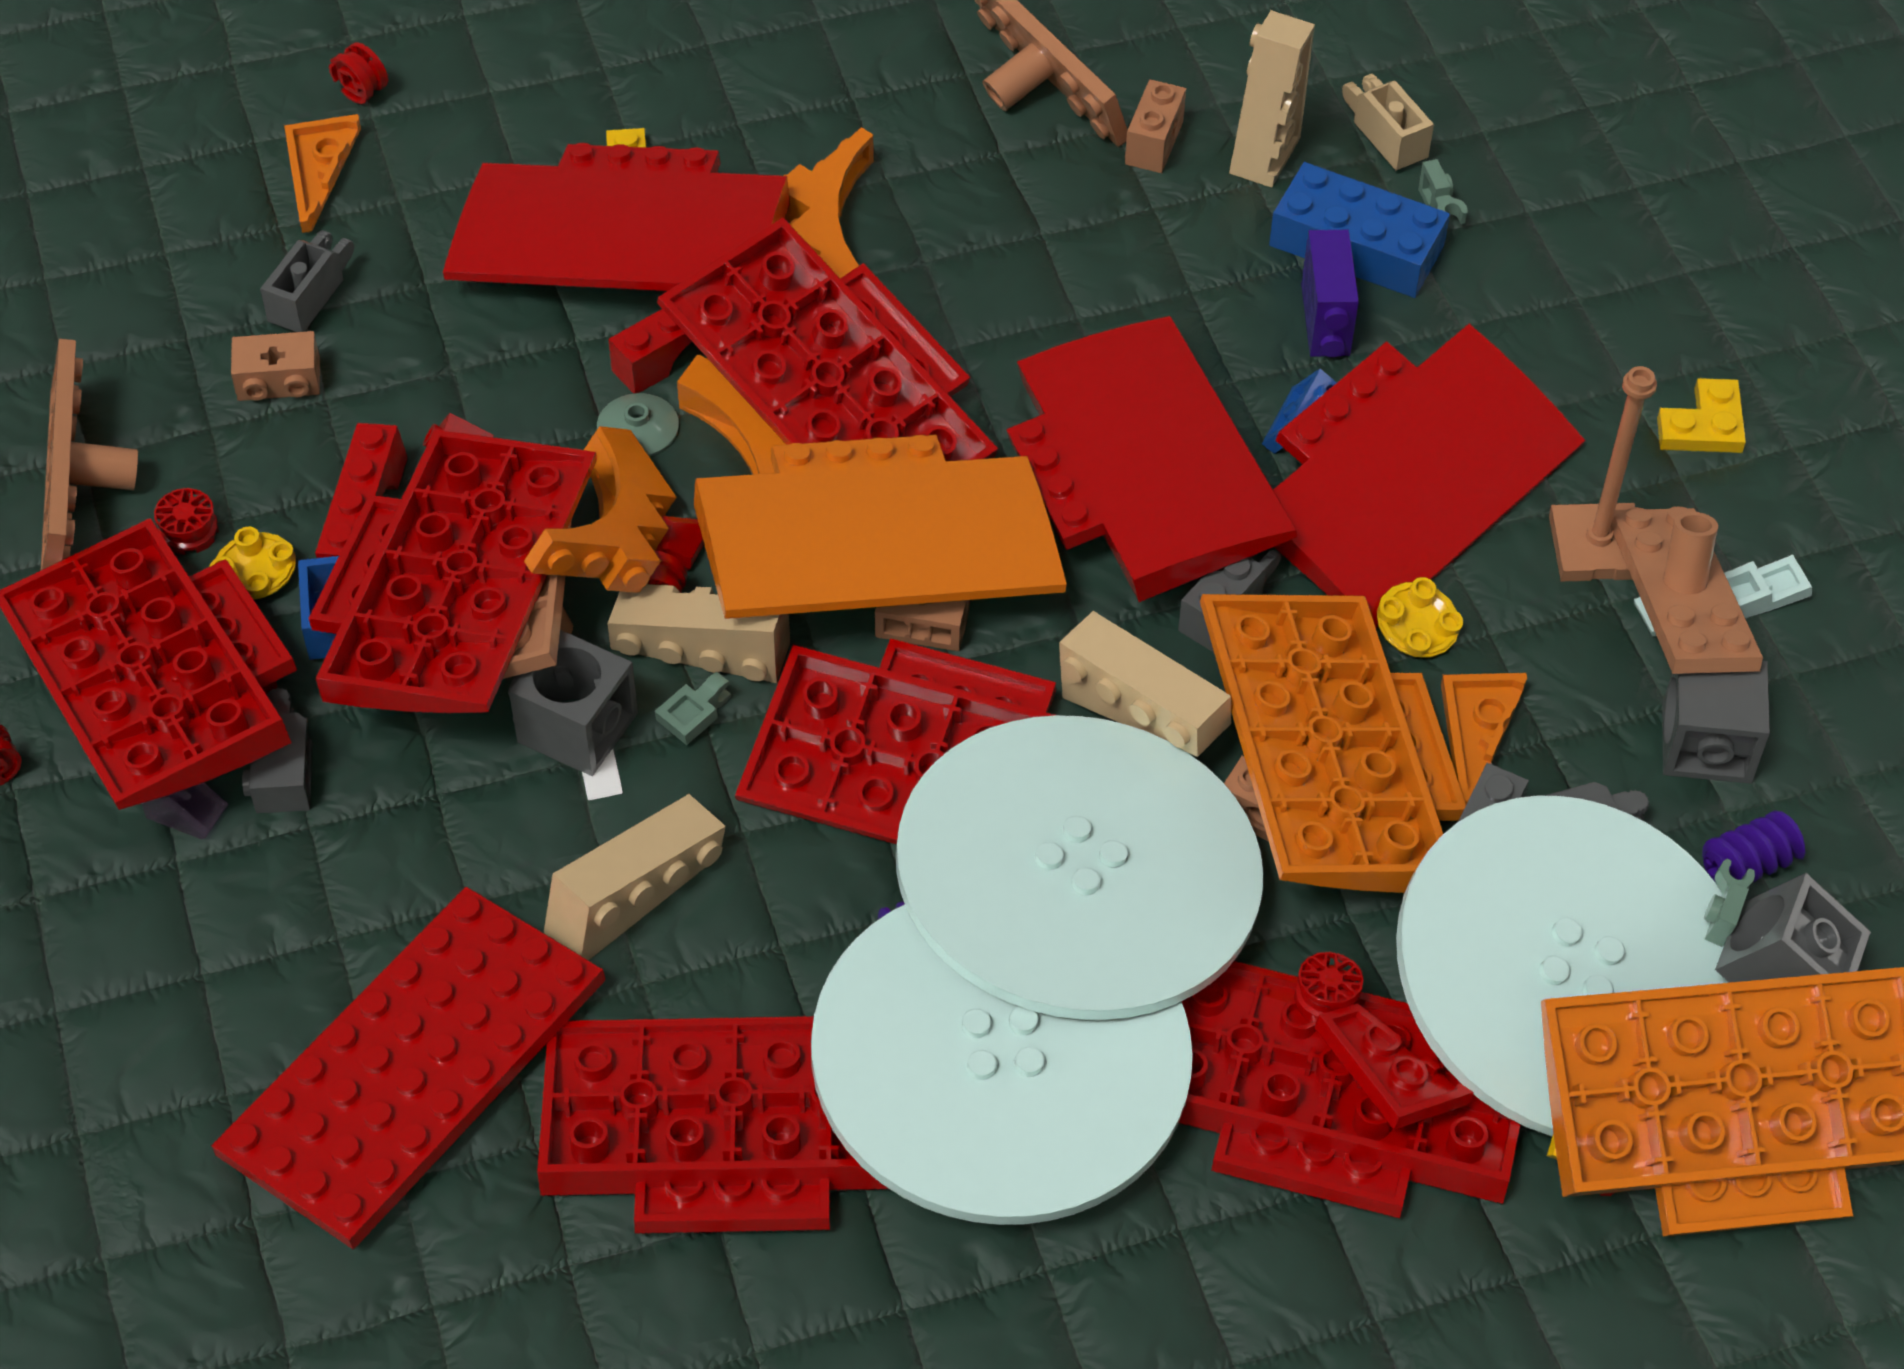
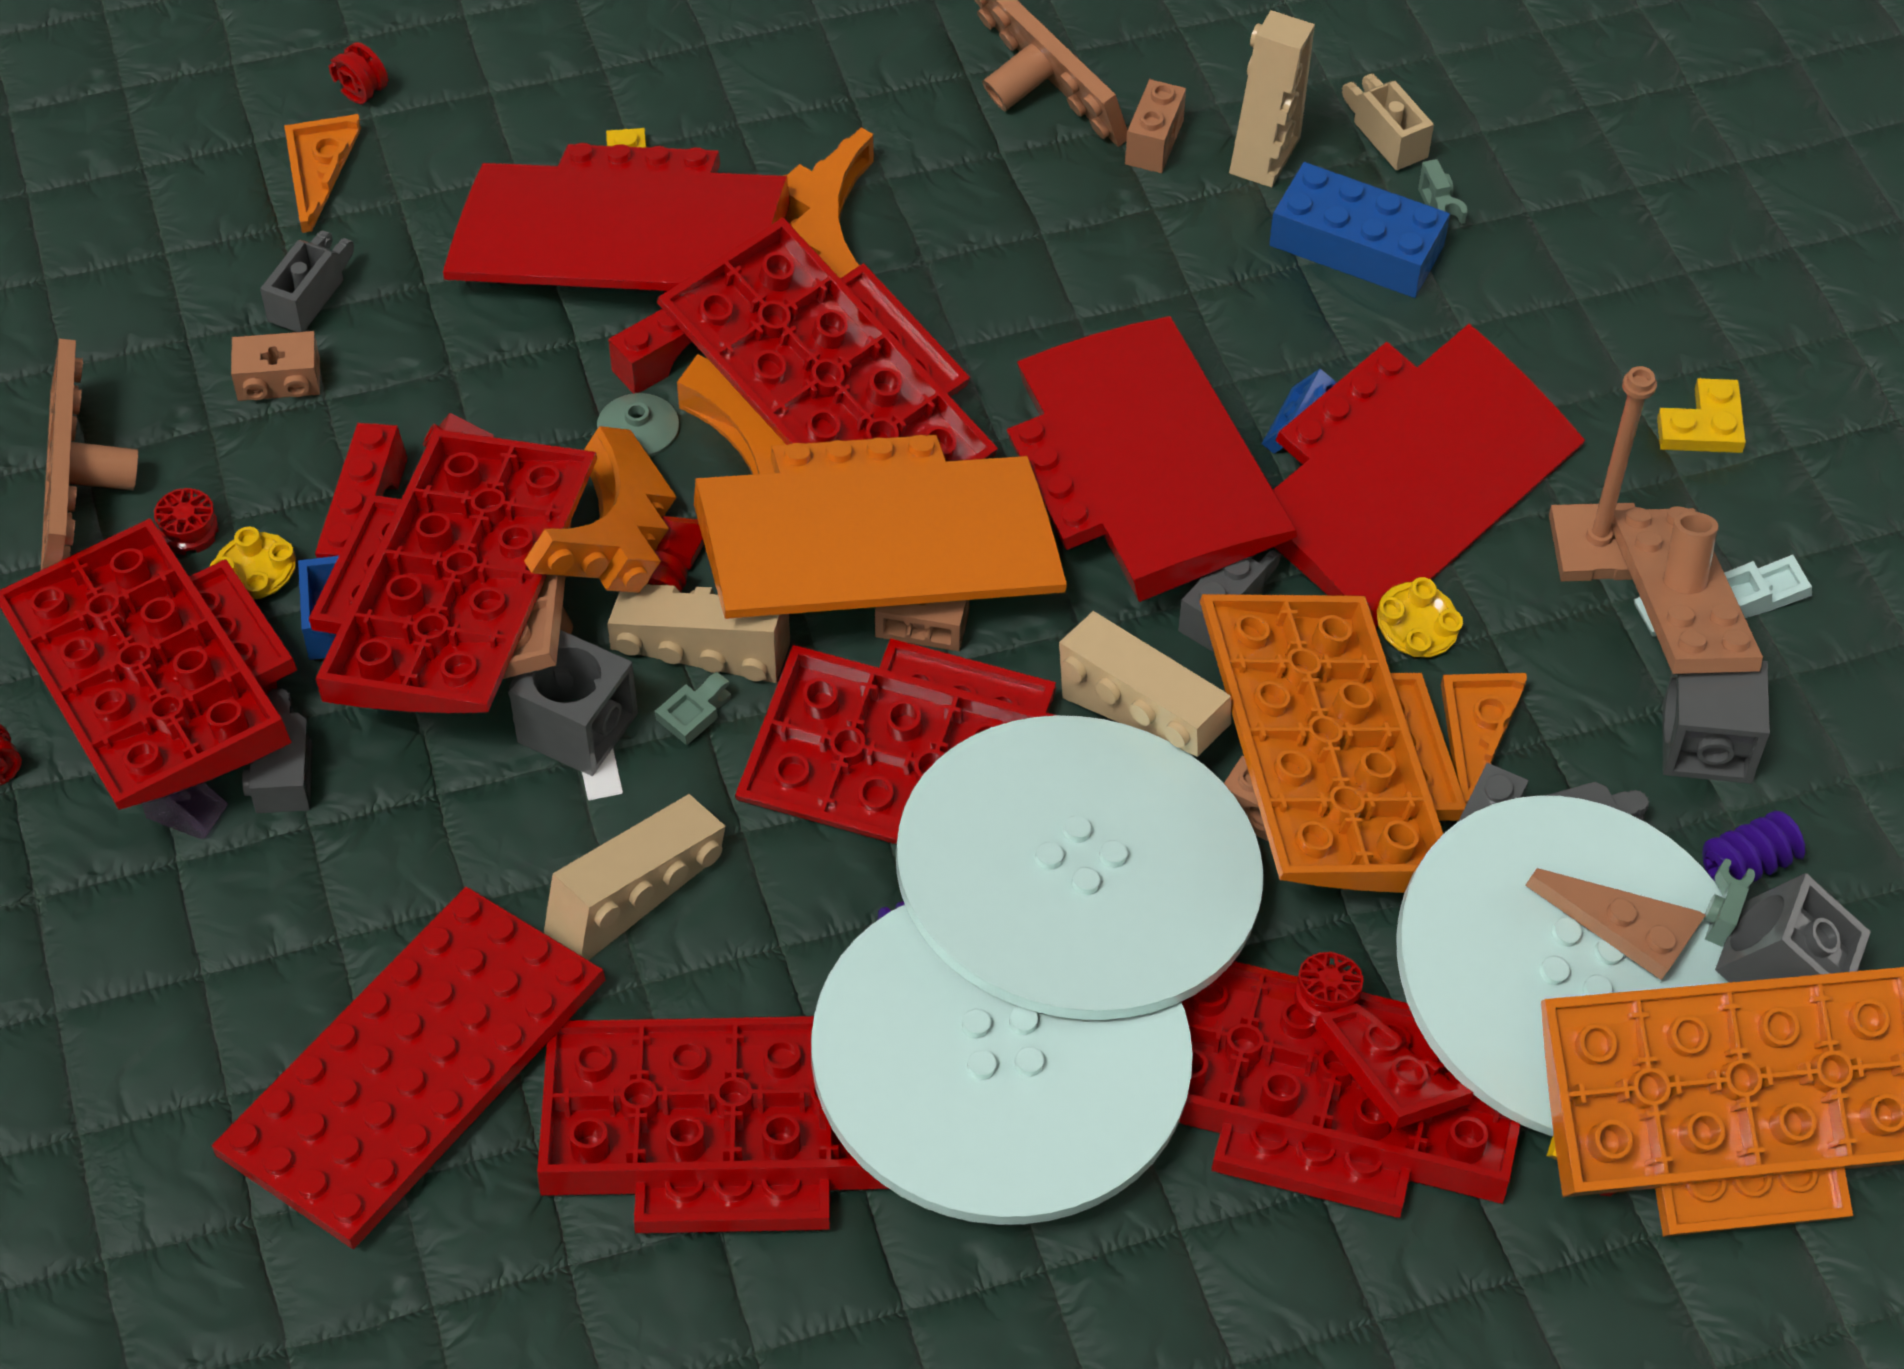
dark purple brick [1301,229,1359,357] -> none
none -> nougat wing [1525,868,1706,980]

